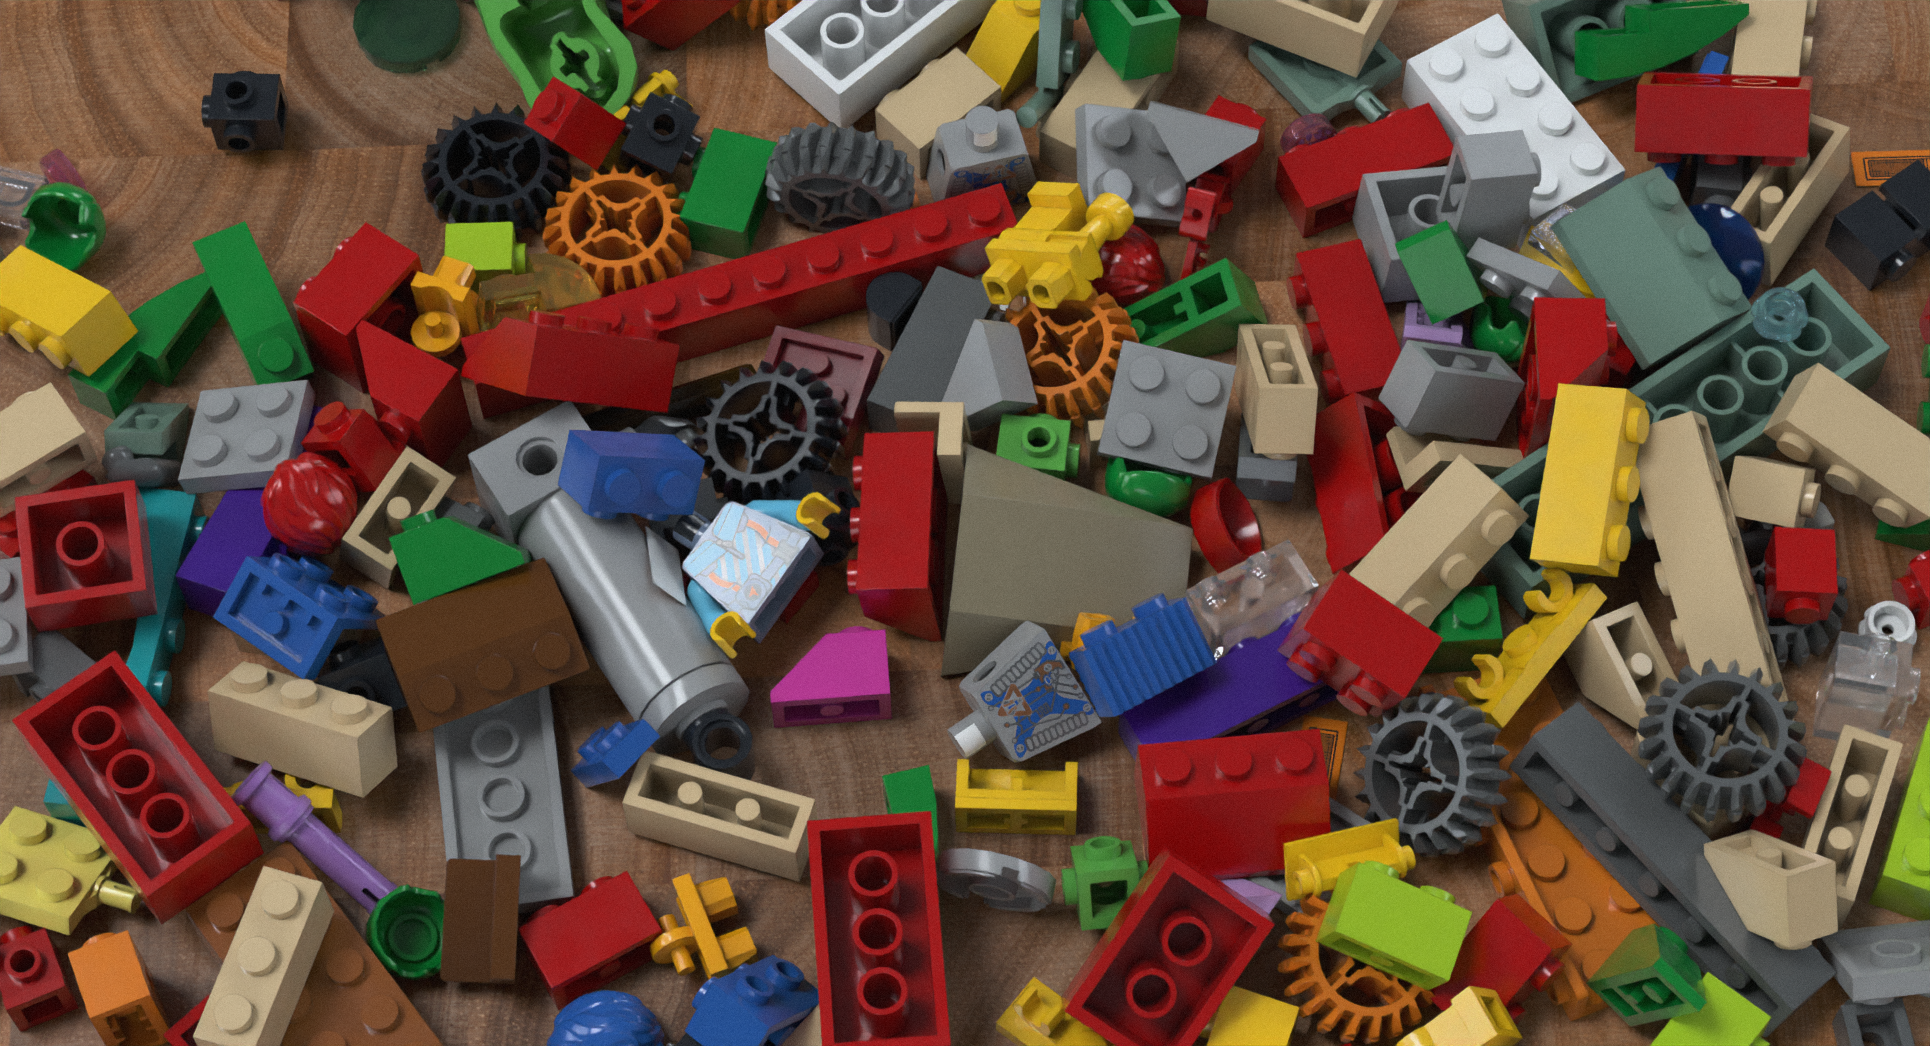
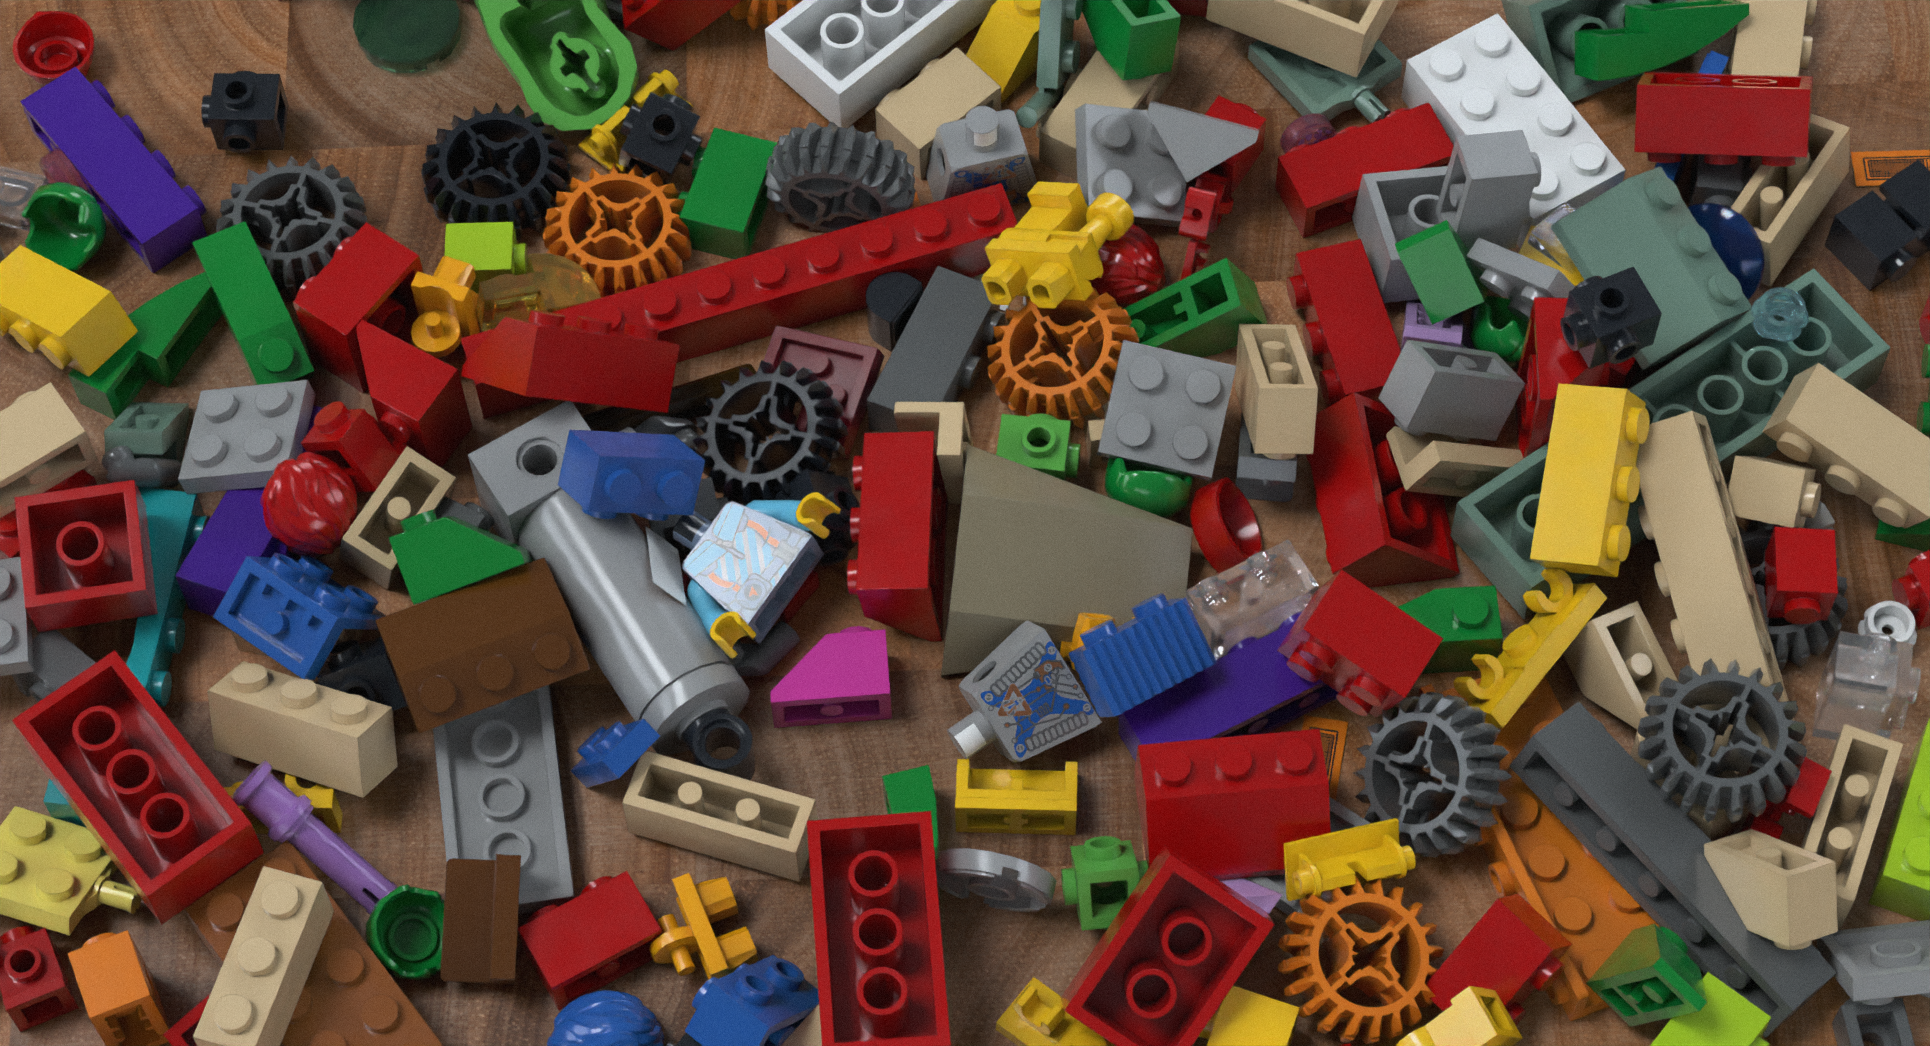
red brick [523,76,626,170] -> none
light grey slope [942,319,1038,432] -> none
lime brick [1316,861,1472,991] -> none
tan brick [1349,454,1529,628] -> none
none -> red hat [13,11,95,86]
none -> dark purple brick [20,66,207,274]
none -> dark grey gear [216,155,368,300]
none -> dark grey arm [723,621,800,677]
none -> black brick [1560,266,1662,369]

